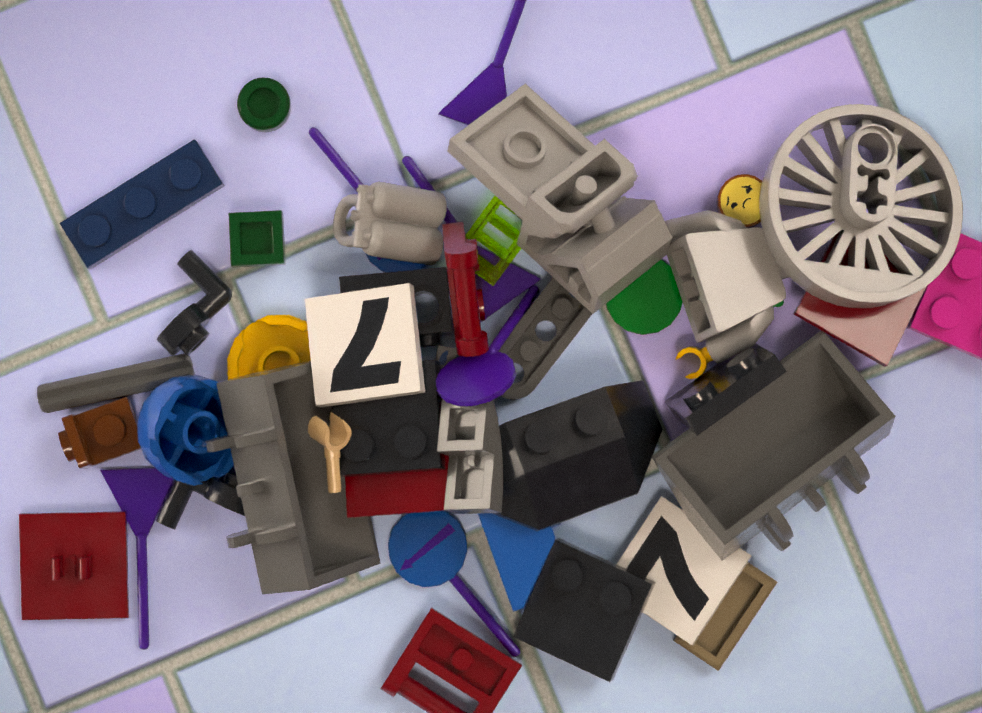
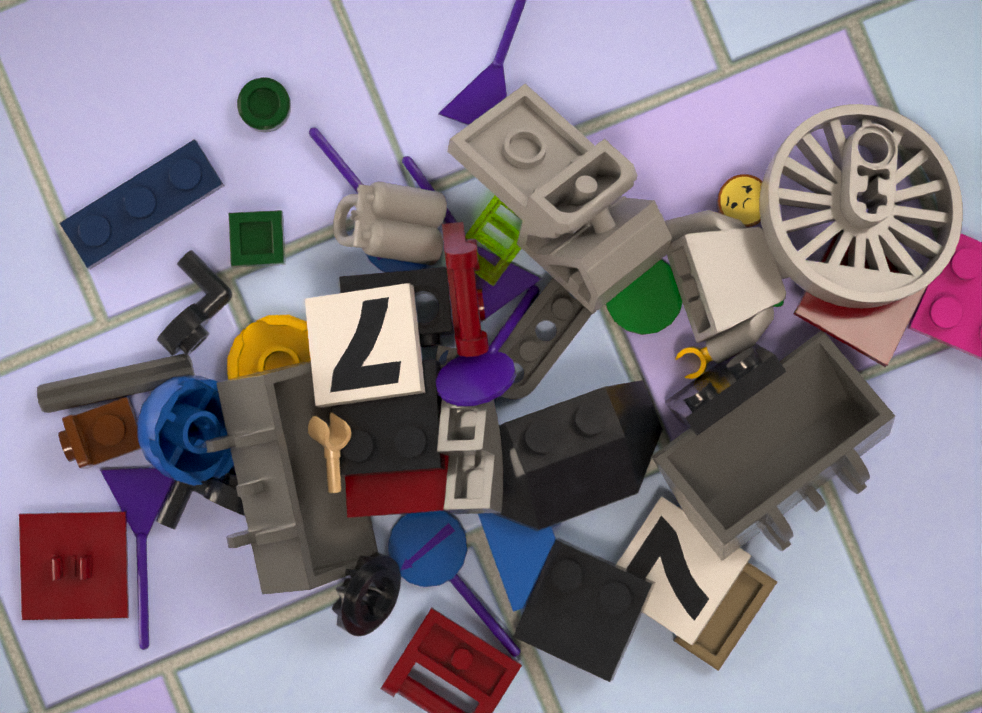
none -> black gear [332,551,401,636]

